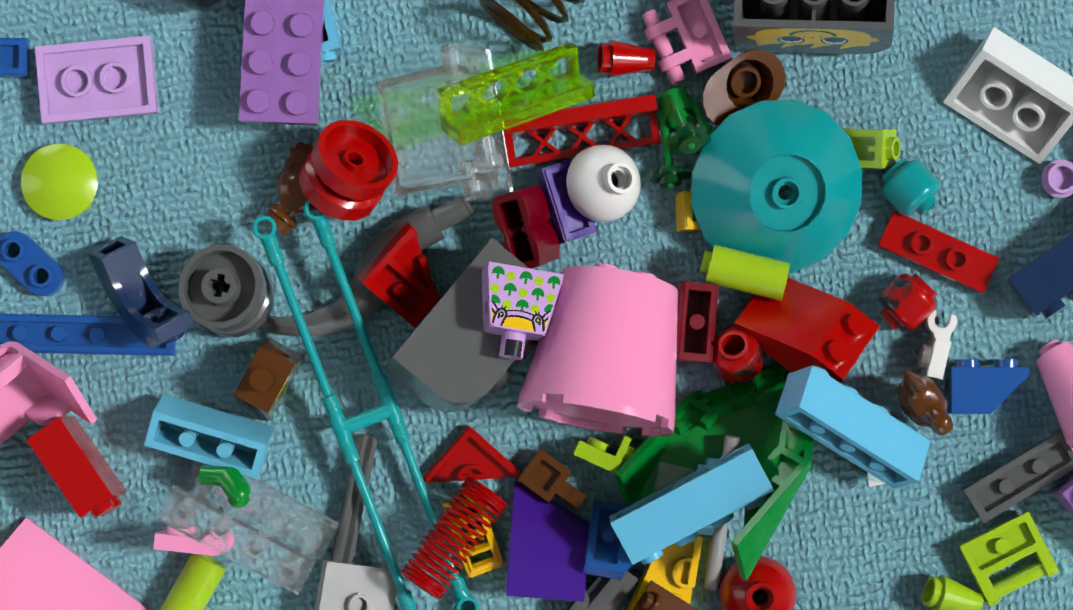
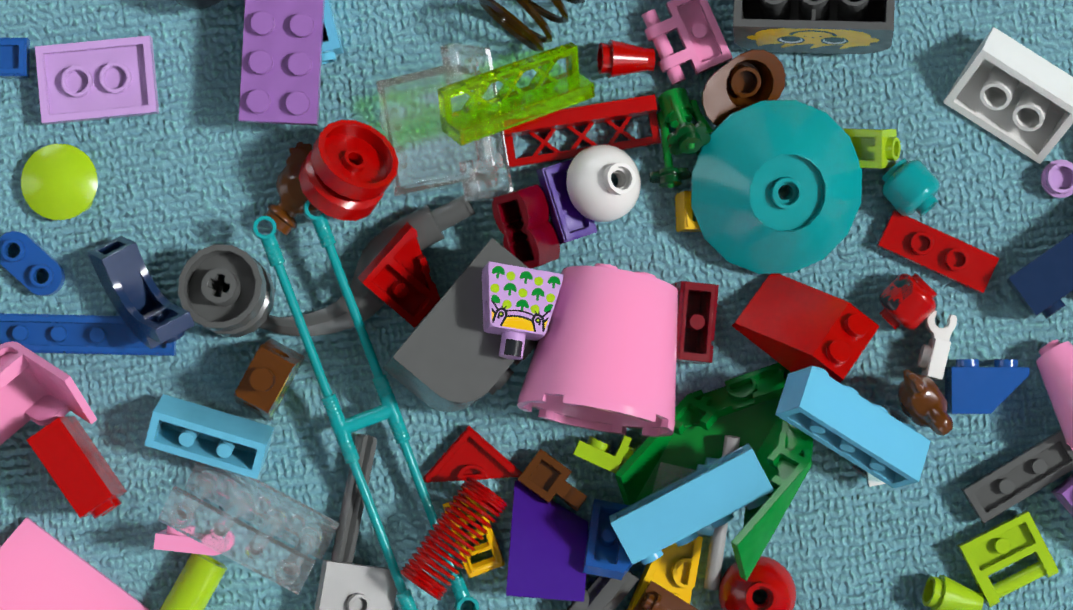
green arm [199,465,251,508] -> none
lime brick [699,245,790,301] -> none
red head [712,328,764,384] -> none

